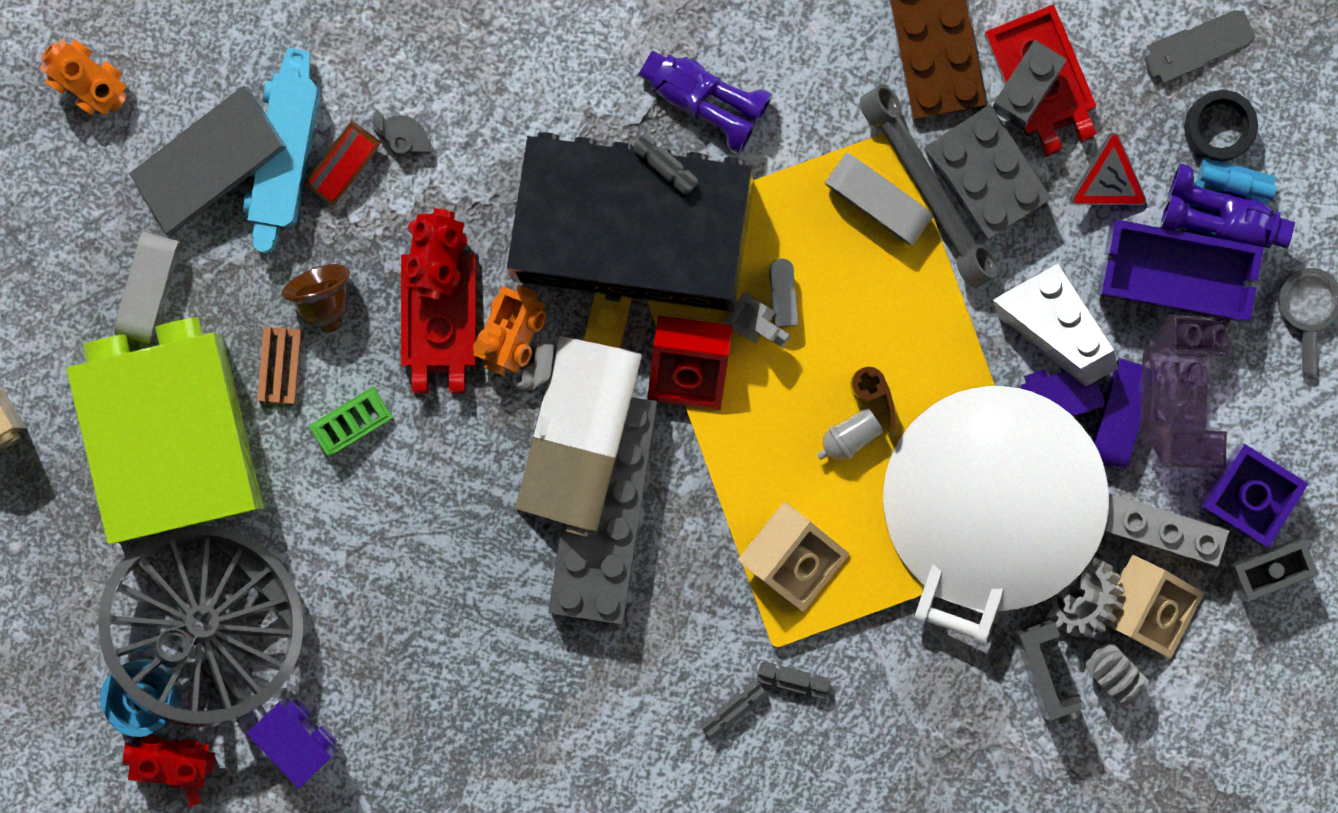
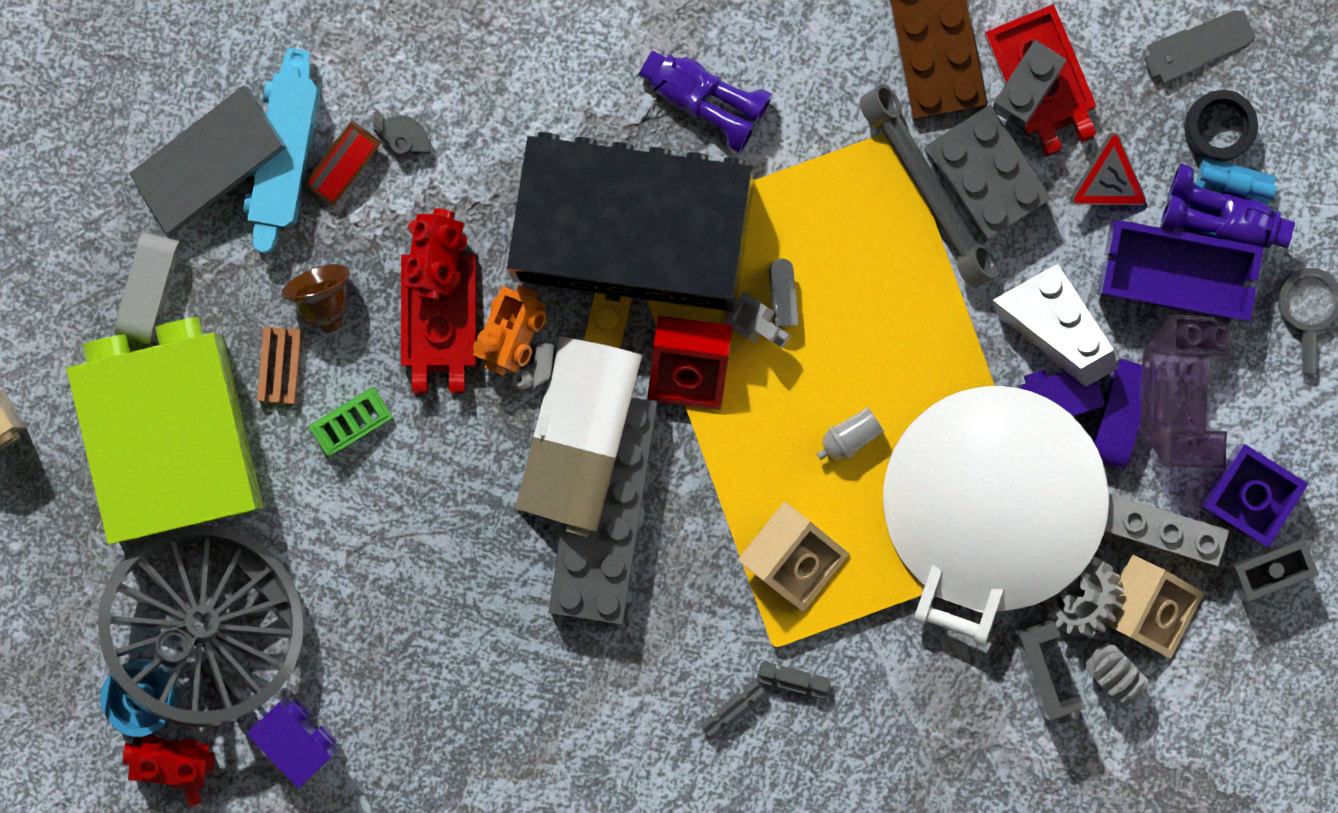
orange brick [39,38,127,116] -> none
dark grey axle [633,133,698,195] -> none
light grey beam [824,153,934,246] -> none
reddish brown panel [850,366,896,435] -> none

